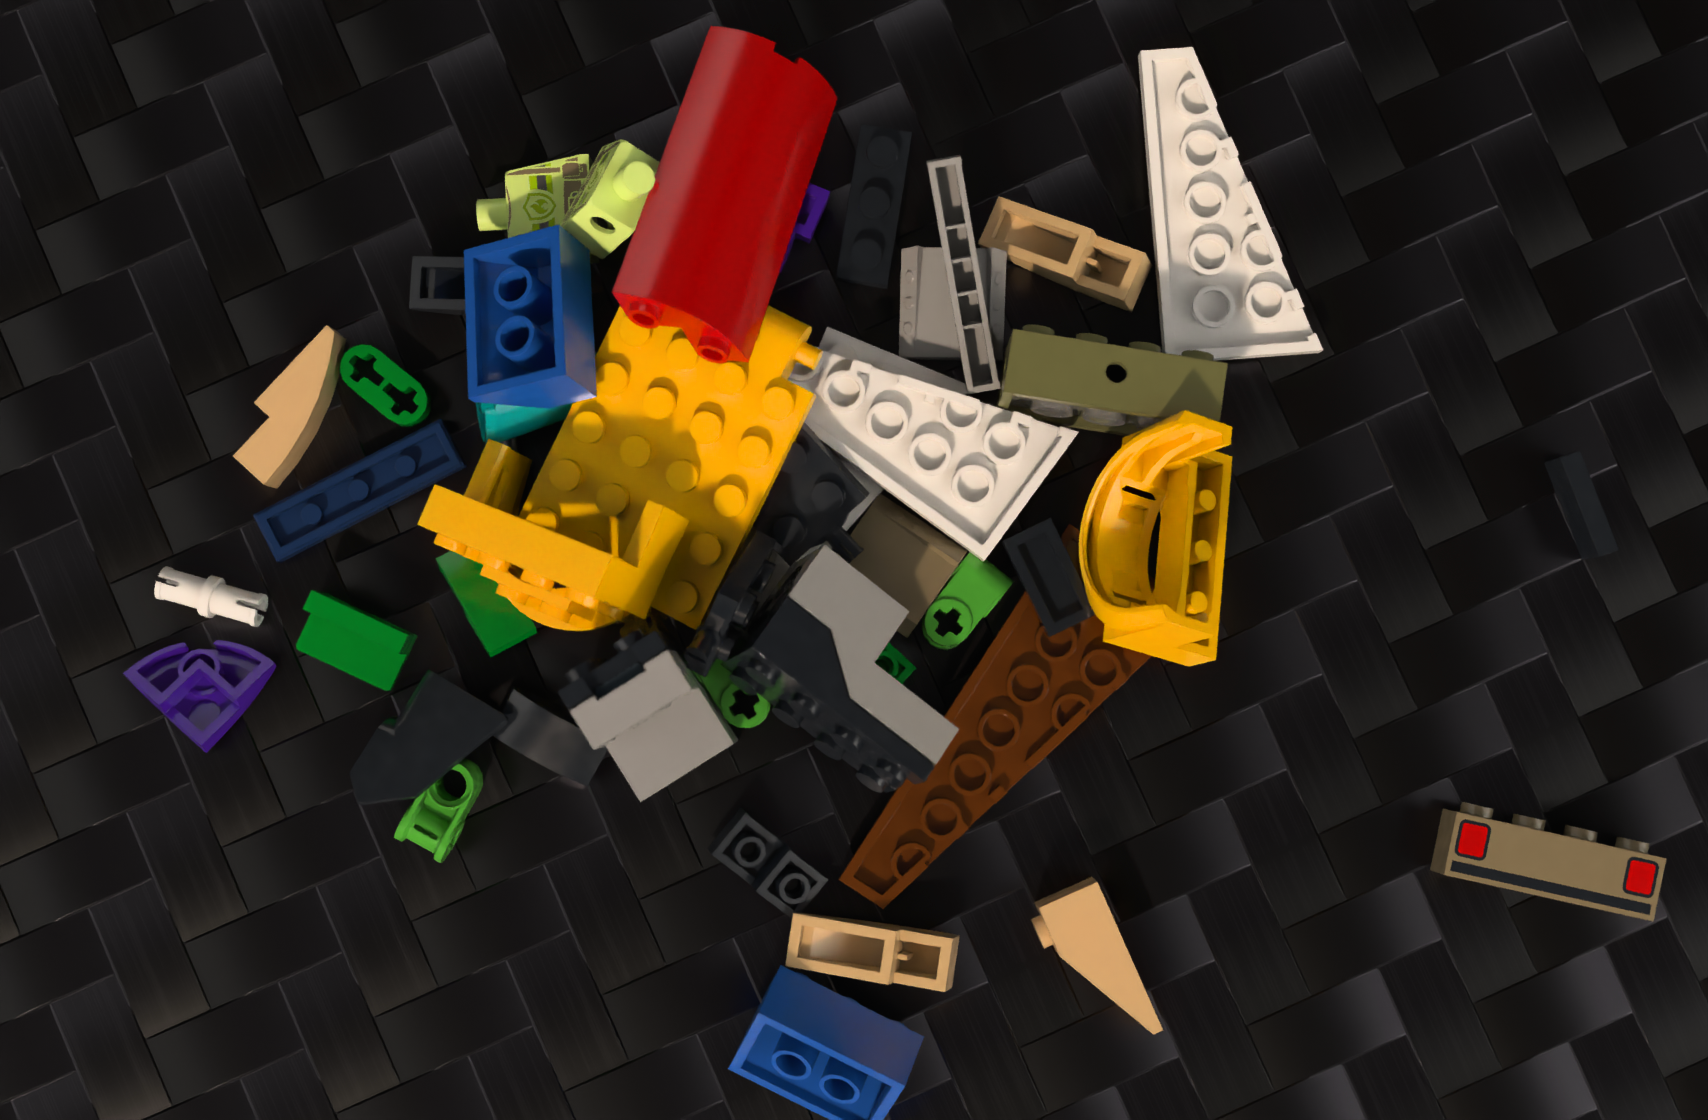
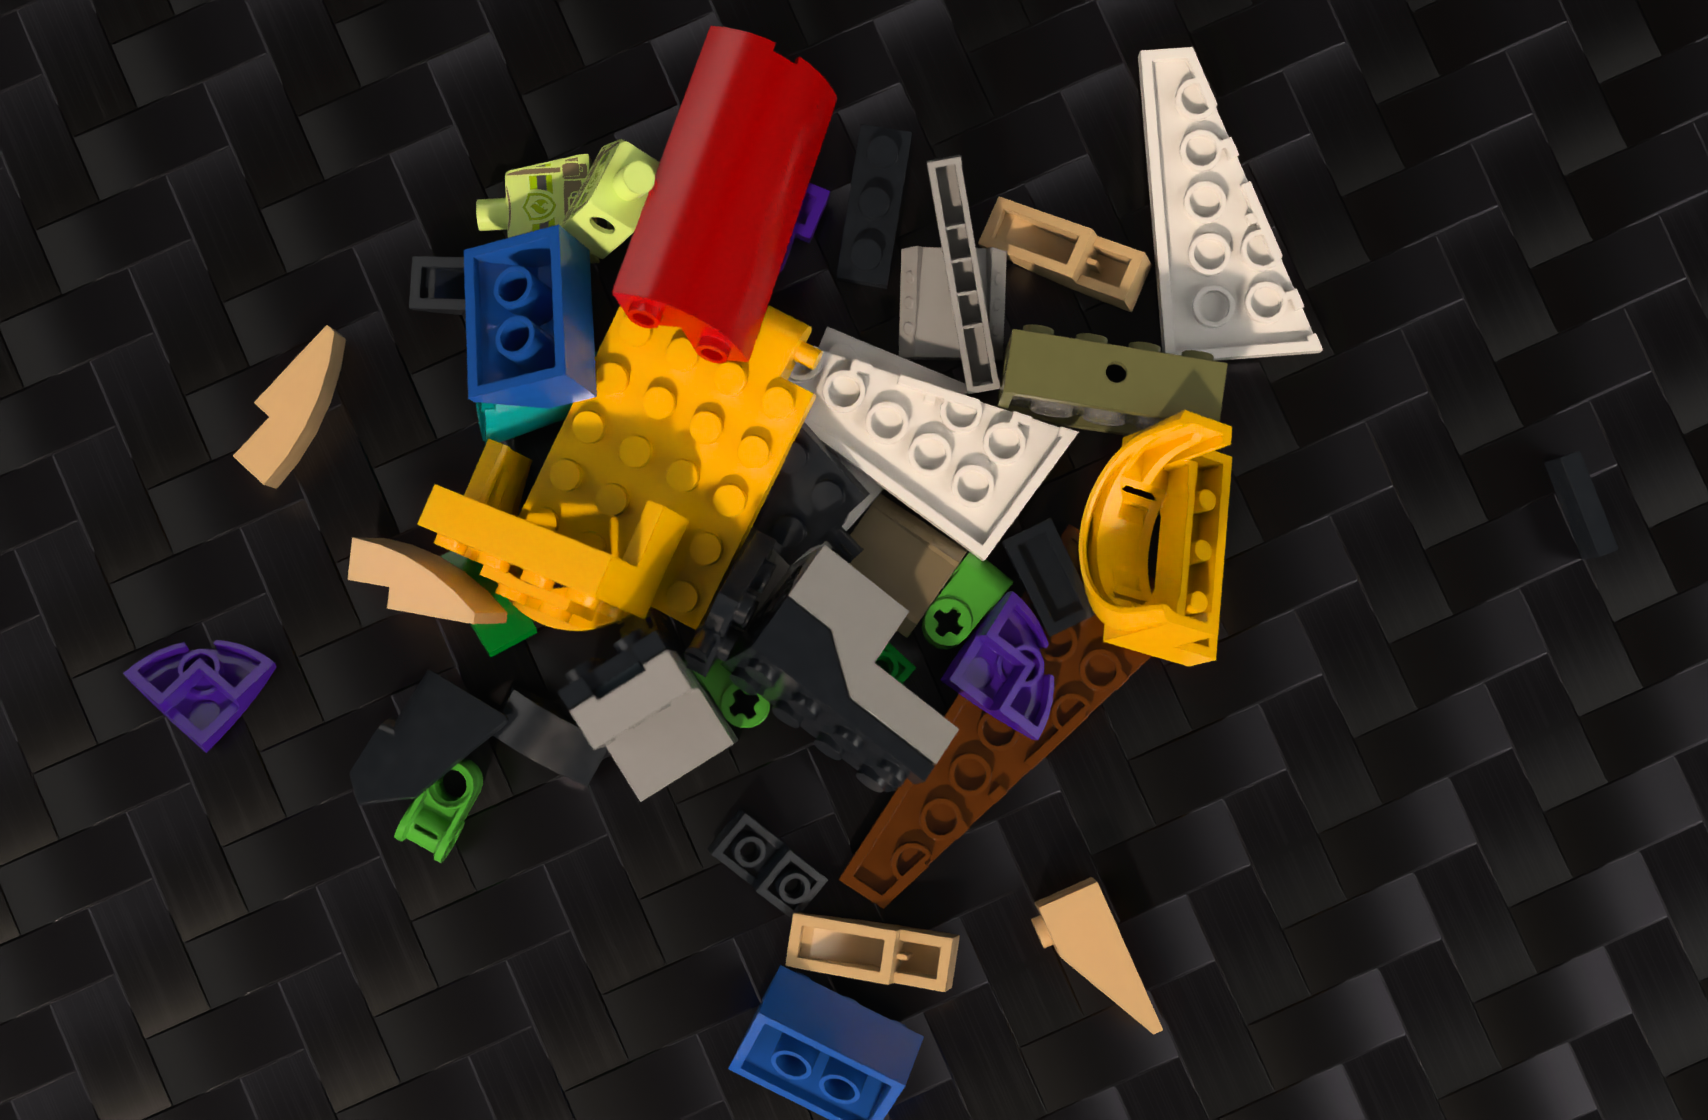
white pin [154,566,268,627] -> none
dark blue tile [253,419,467,562] -> none
green panel [296,590,418,691] -> none
green beam [340,344,432,427] -> none
dark tan brick [1430,802,1667,922] -> none
none -> tan slope [347,537,507,624]
none -> dark purple brick [940,591,1054,740]

